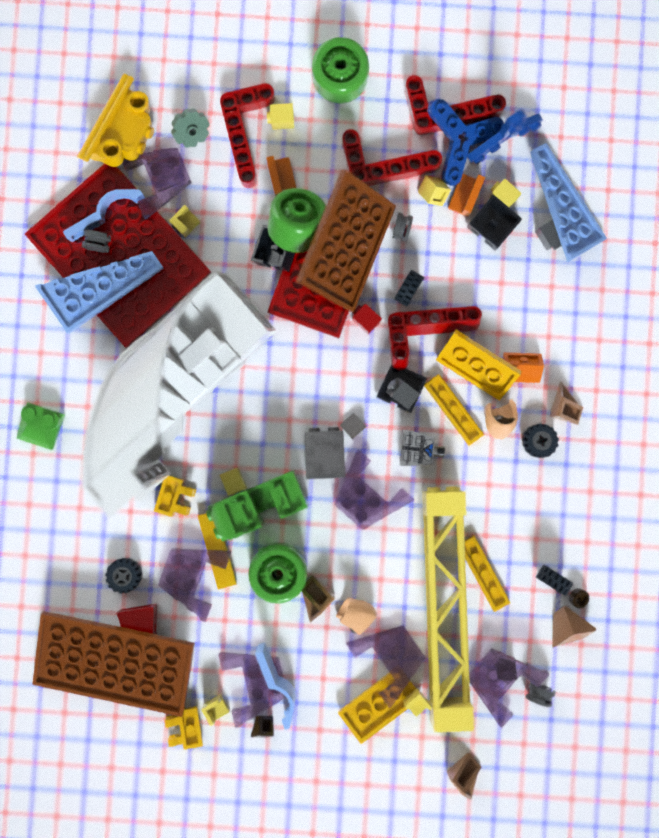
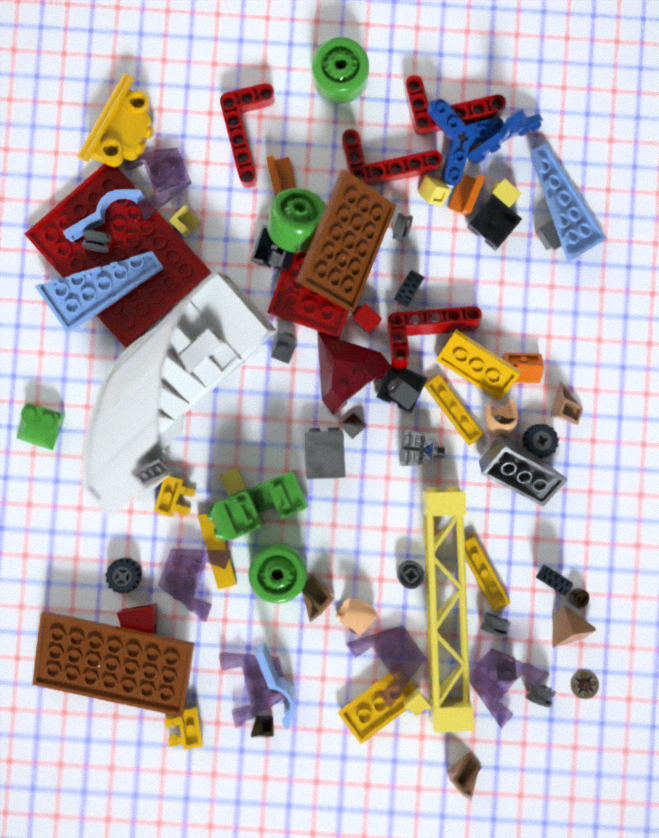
sand green plant [171,108,210,148] -> none
light yellow panel [201,694,230,726] -> none
light yellow brick [267,103,295,130] -> none
clear purple wing [334,449,415,530] -> none
none -> dark grey bracket [271,331,297,364]
none -> dark red wedge [317,332,393,415]
none -> dark grey wheel [397,560,424,589]
none -> dark grey slope [479,434,567,507]
none -> dark grey wheel [480,613,511,637]
none -> piece [570,670,599,699]

